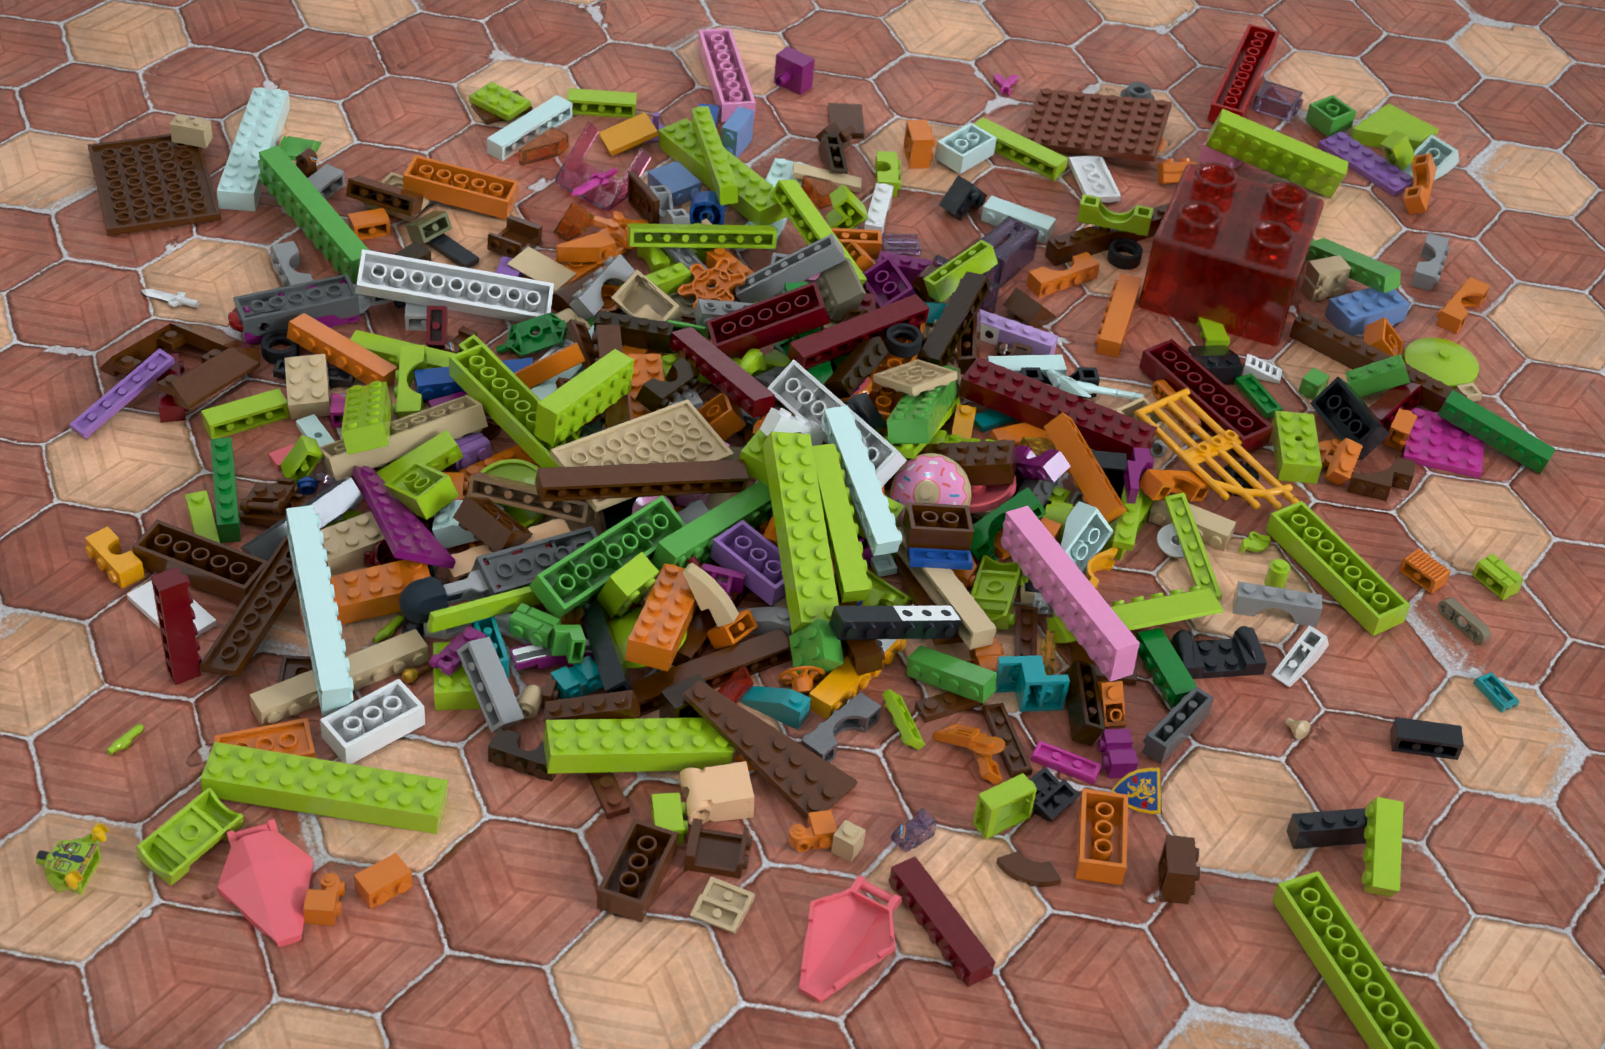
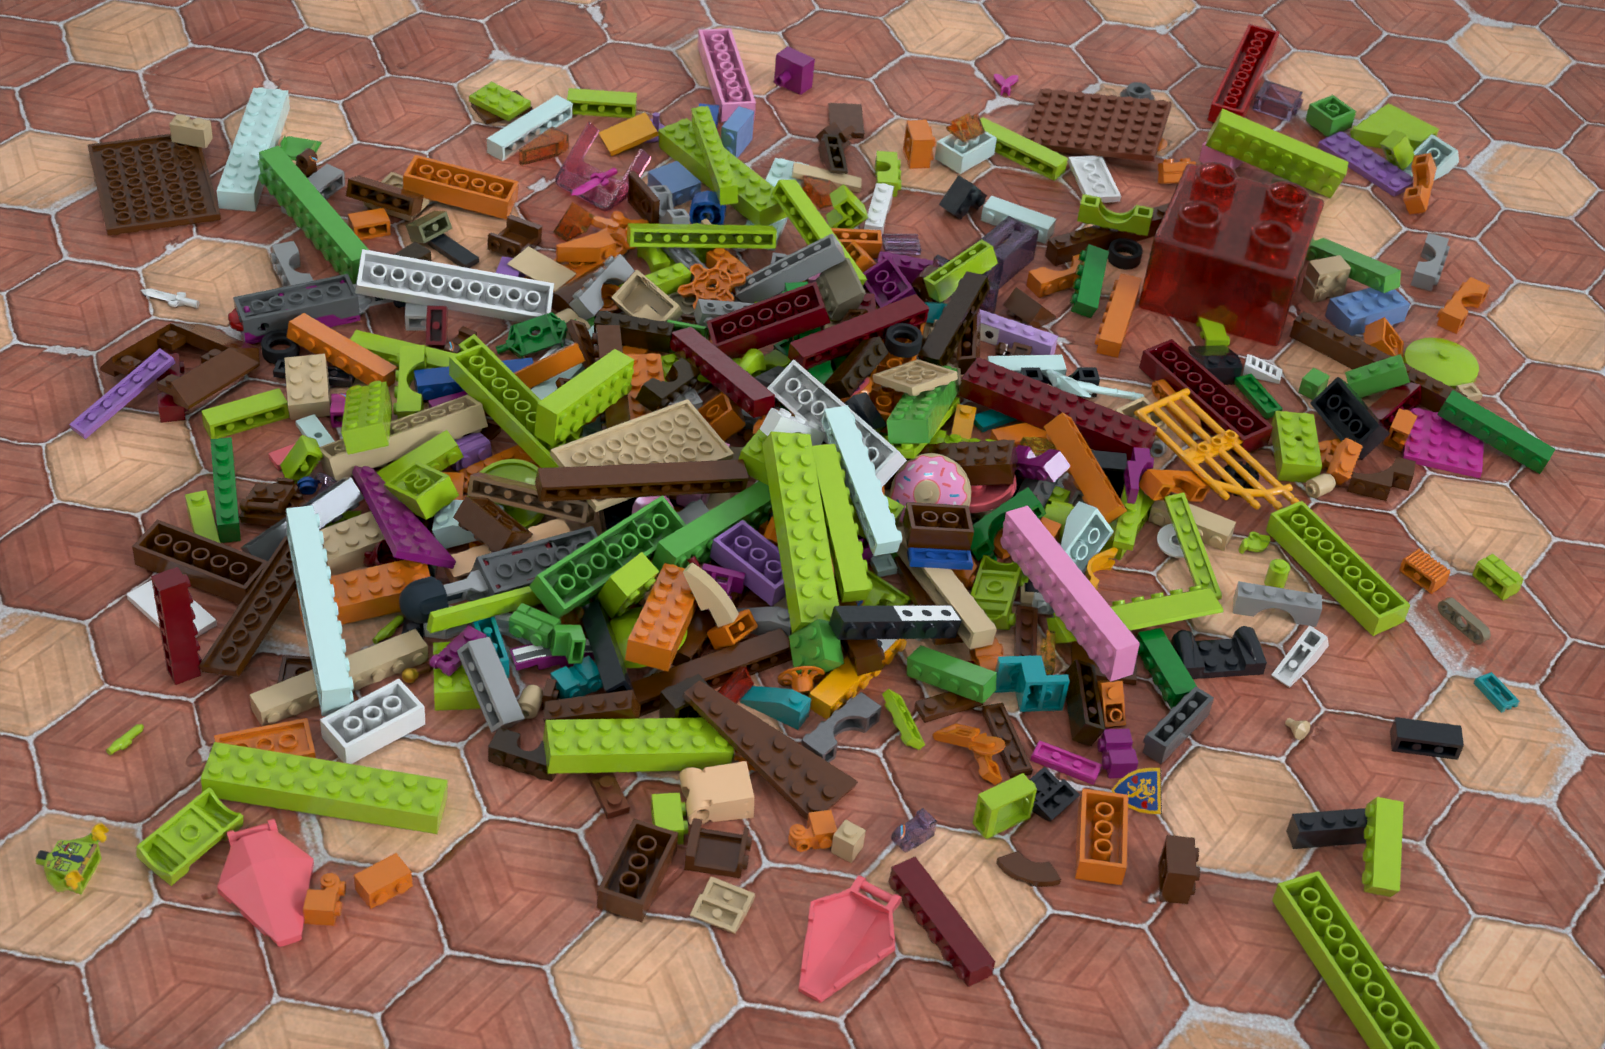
light orange arch [84,526,145,589] -> none
none -> clear orange slope [946,113,986,142]
none -> green brick [1070,244,1109,318]
none -> tan brick [1305,473,1336,498]

